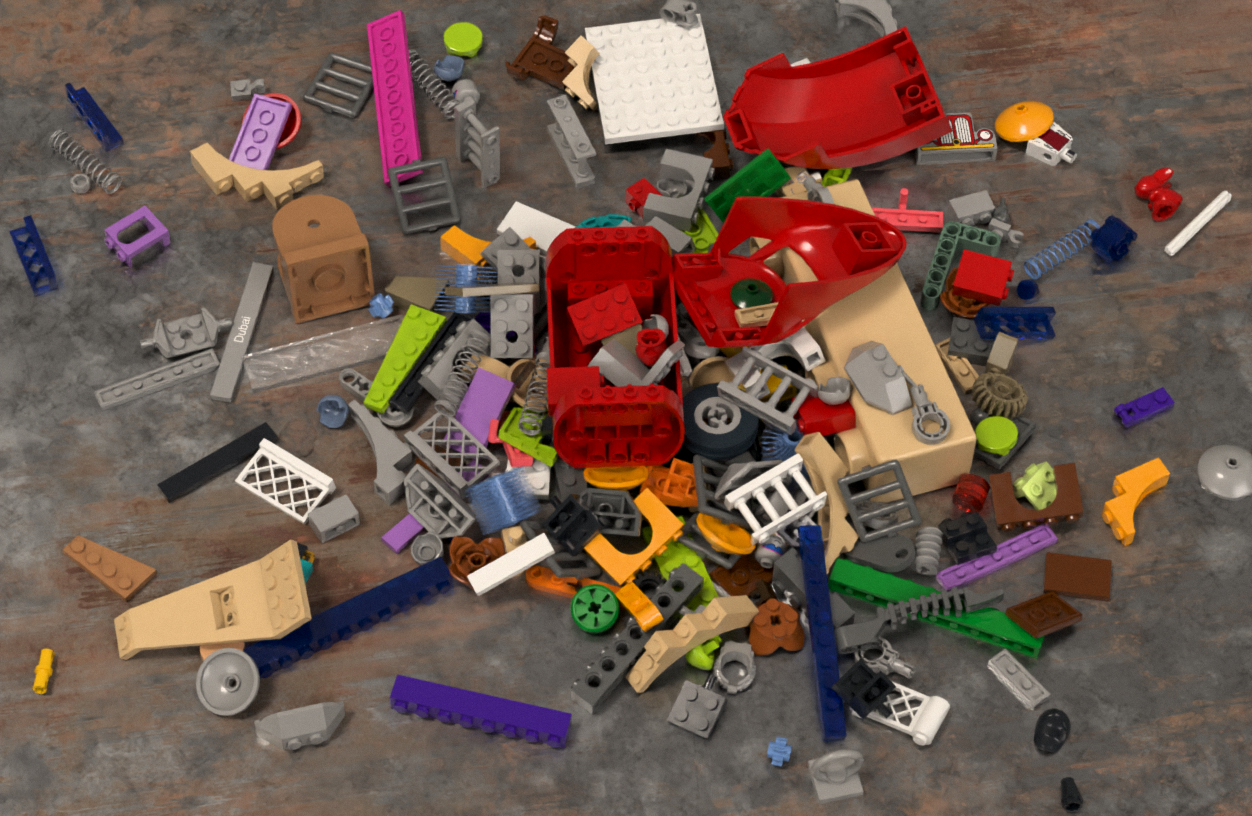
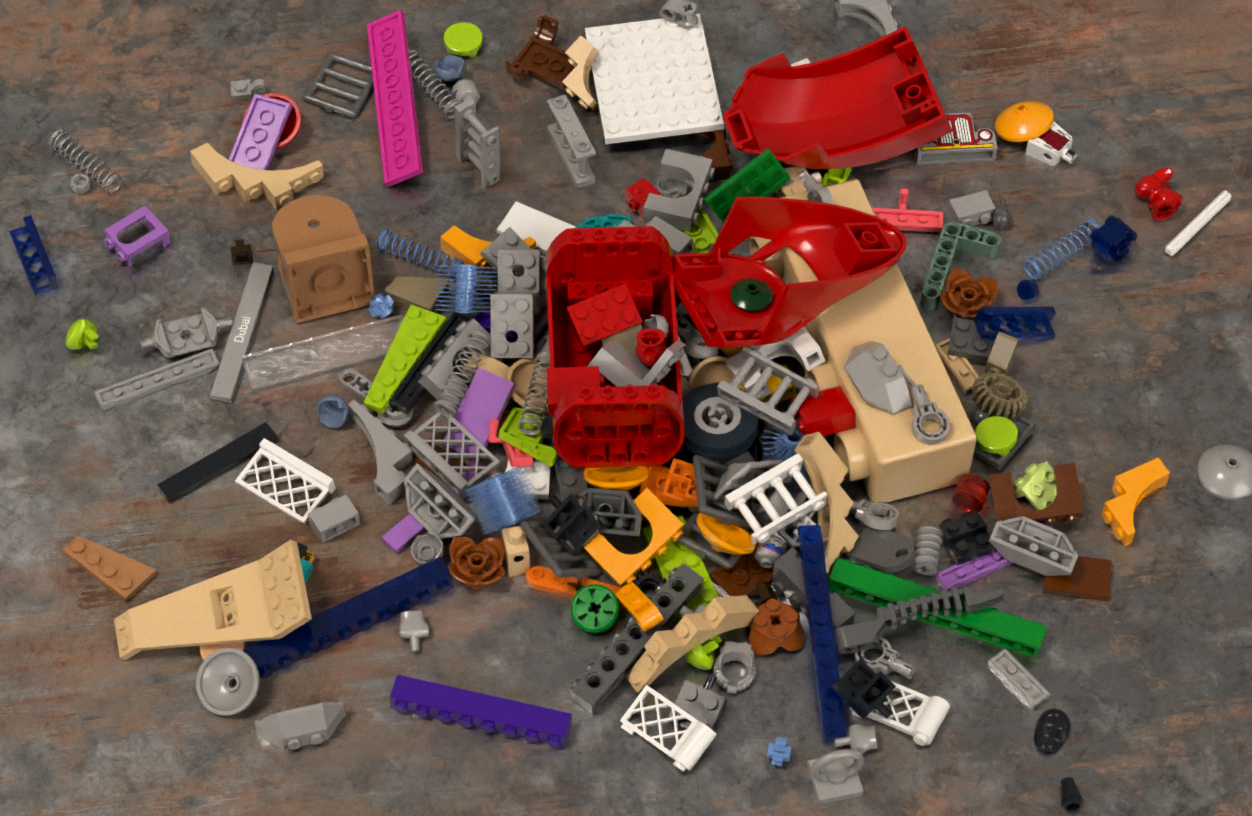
yellow pin [32,649,55,694] -> none
clear blue fence [65,83,124,152] -> none
dark grey bar [388,157,461,235] -> none
dark tan tile [445,283,540,297] -> none
white tile [467,533,555,596] -> none
clear smoke tile [513,361,536,389] -> none
tan tile [735,302,779,327] -> none
light grey hair [818,377,851,405] -> none
dark grey bar [837,460,922,543] -> none
red brick [952,249,1014,306] -> none
light grey plate [988,218,1024,248] -> none
reddish brown tile [1005,591,1083,639] -> none
dark purple plate [1114,387,1175,428] -> none
none -> lime piece [65,319,99,350]
none -> dark brown tile [230,239,253,266]
none -> medium blue piece [377,229,464,281]
none -> light grey piece [399,611,428,653]
none -> white piece [620,685,717,772]
none -> light grey piece [835,724,878,754]
none -> light grey wedge [989,516,1078,576]

